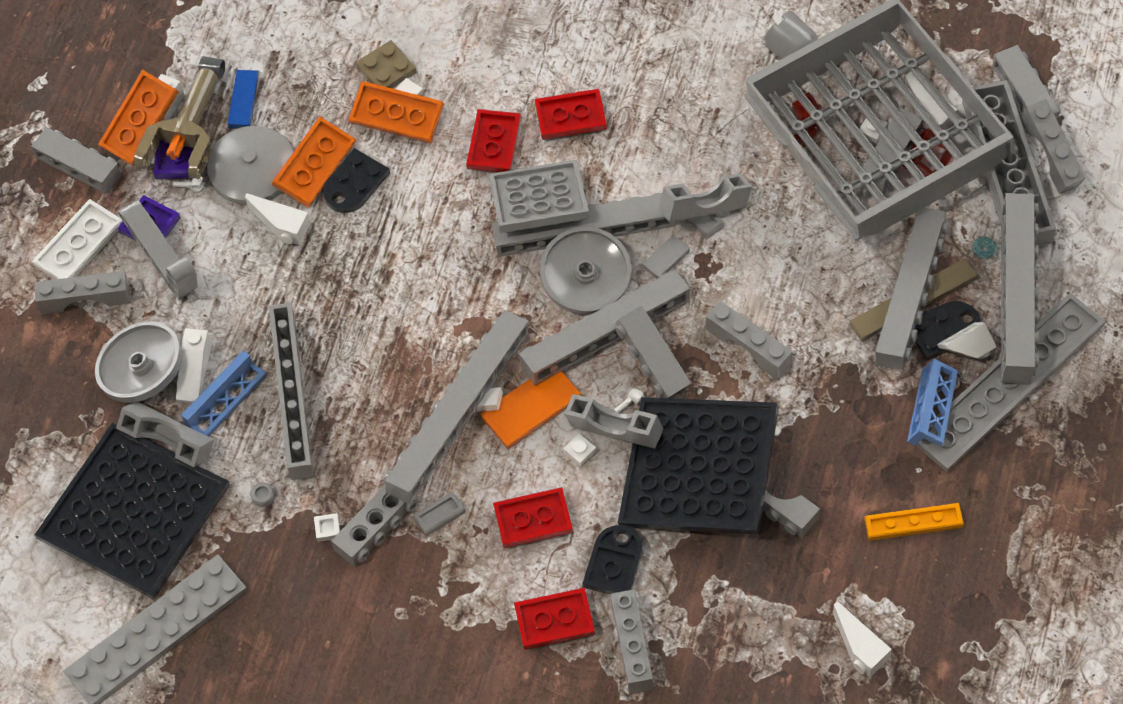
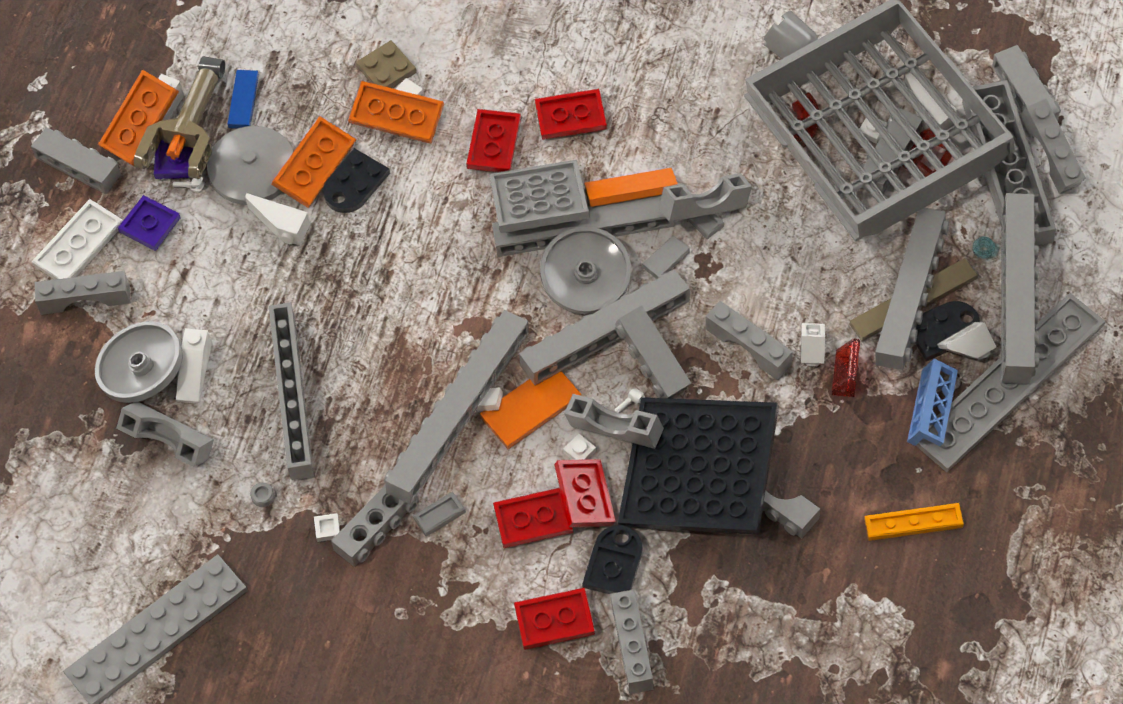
black plate [34,423,230,599] -> none
light grey beam [118,200,198,299] -> none
medium blue fence [181,350,267,437] -> none
white slope [833,601,891,678] -> none
none -> plate [554,459,616,527]
none -> orange tile [584,168,678,207]
none -> white slope [801,323,825,366]
none -> clear red tile [831,338,860,397]

